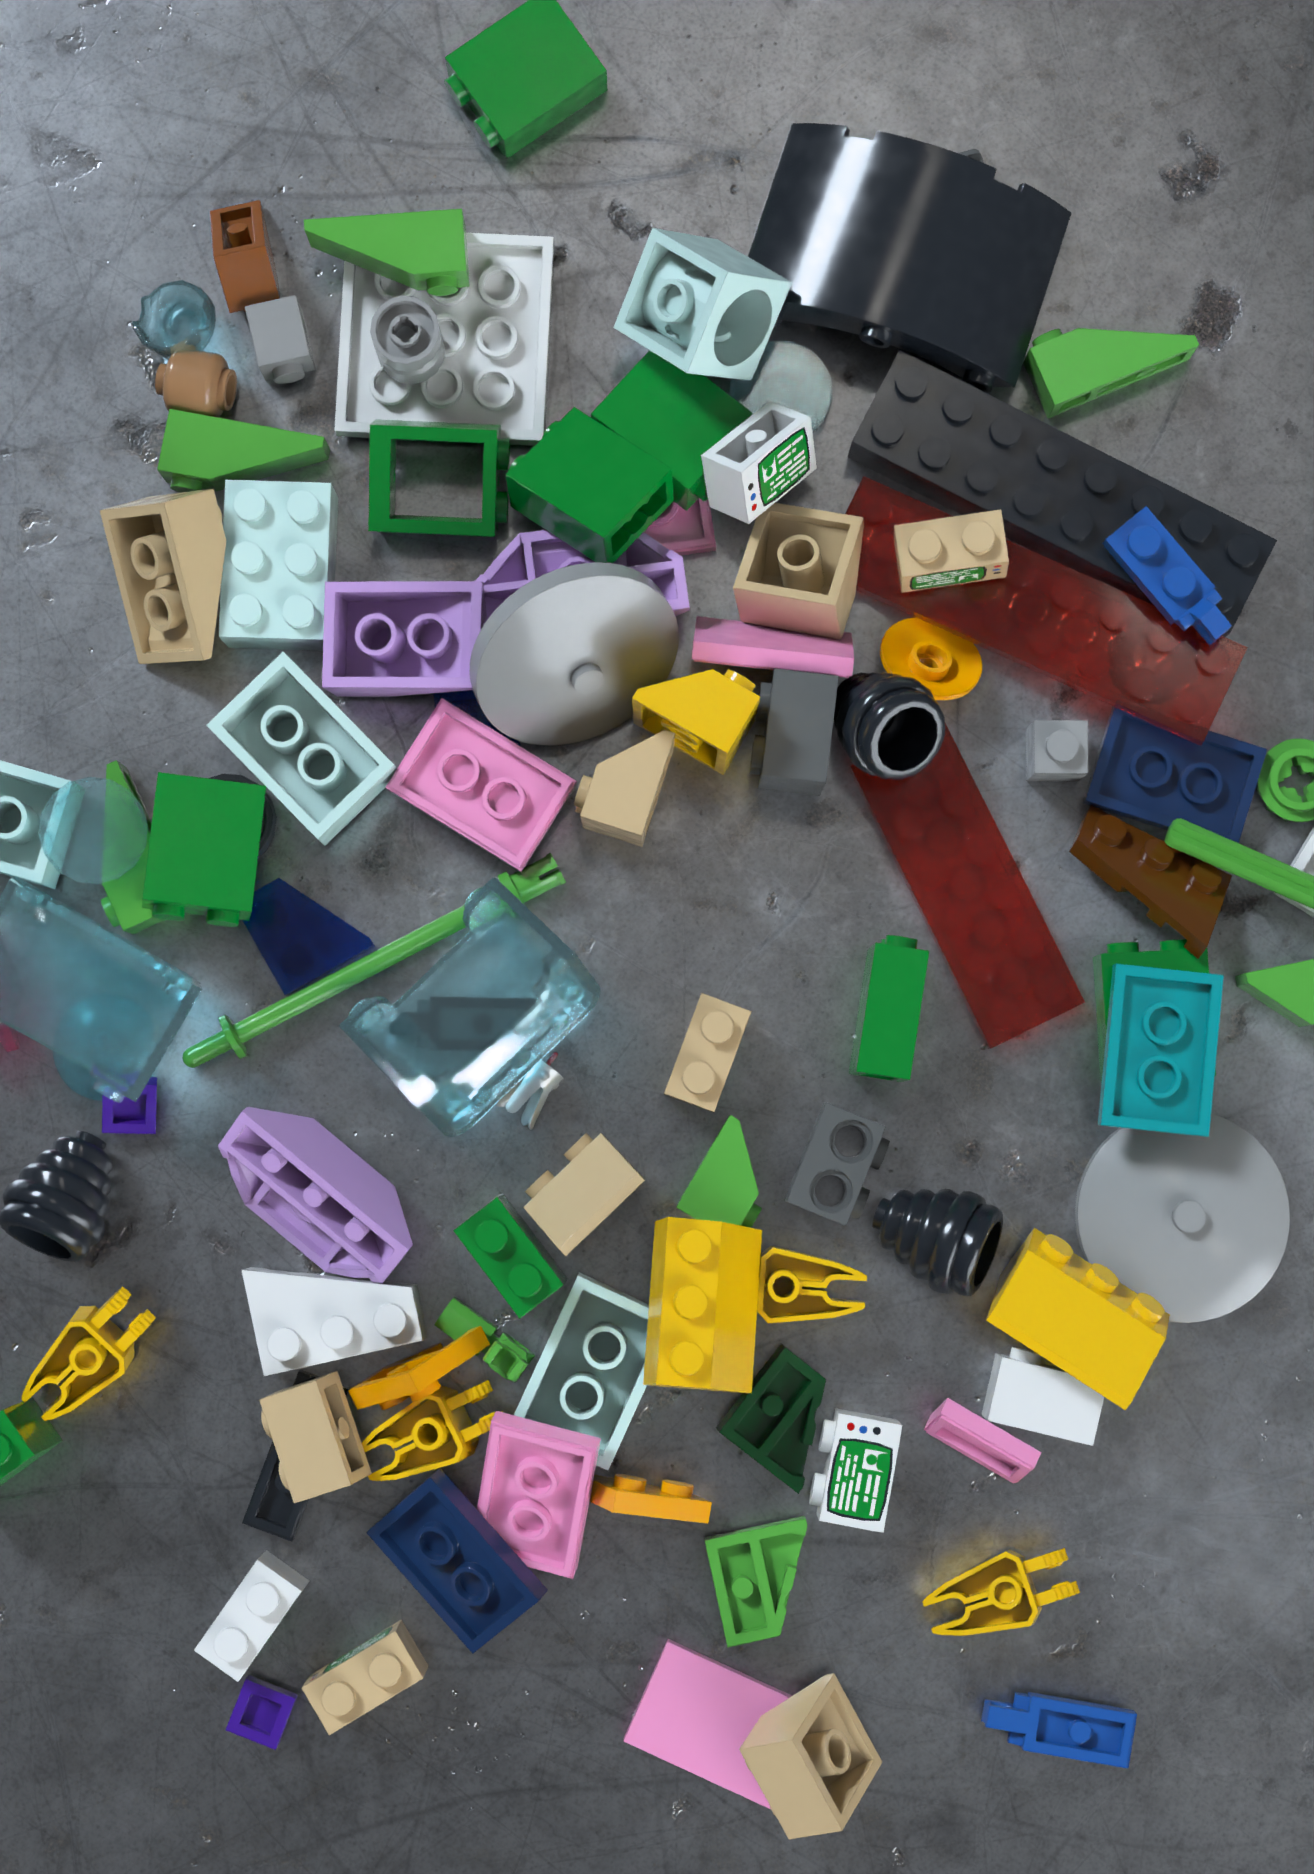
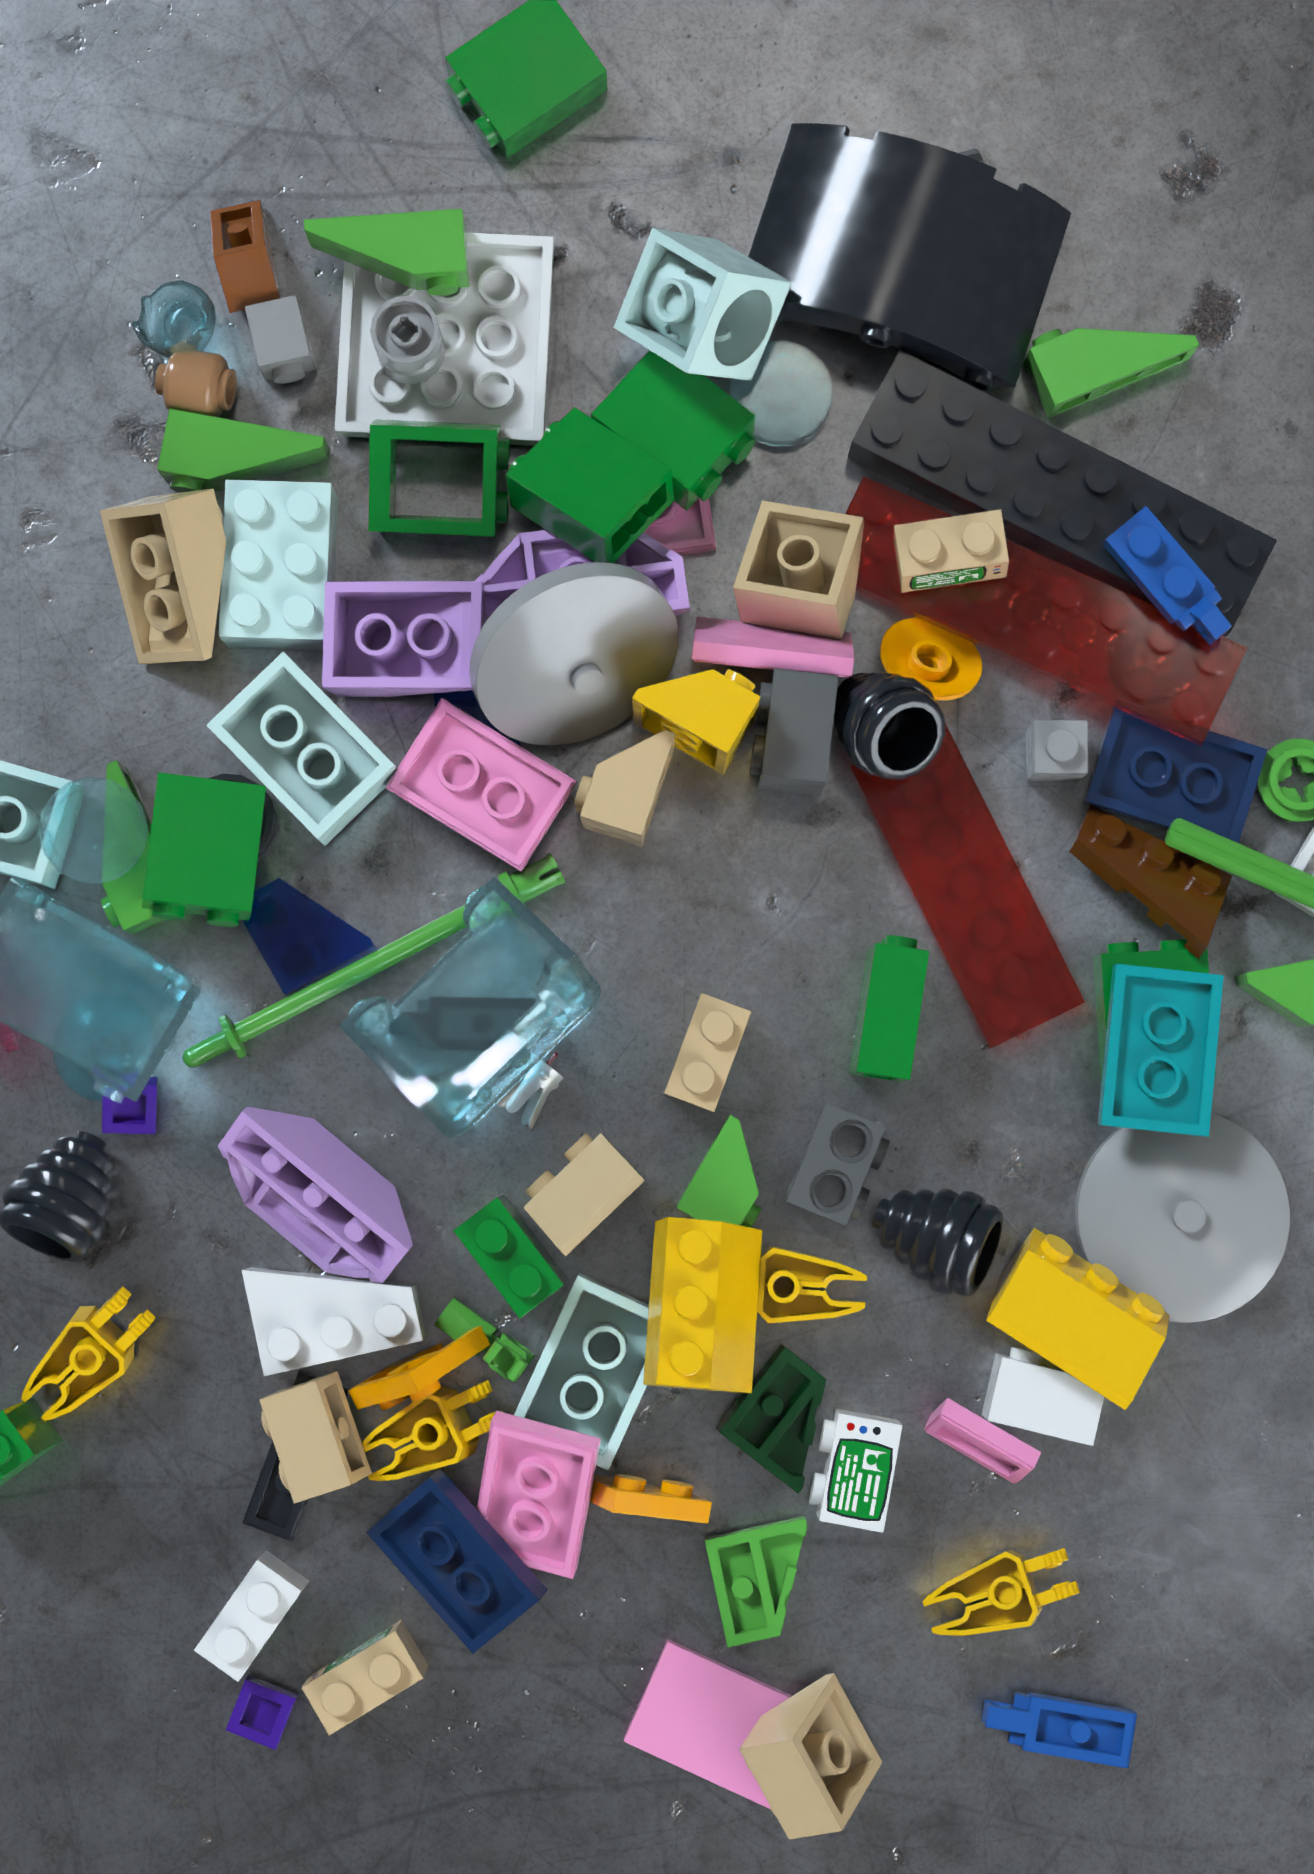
white brick [701,401,817,524] -> none

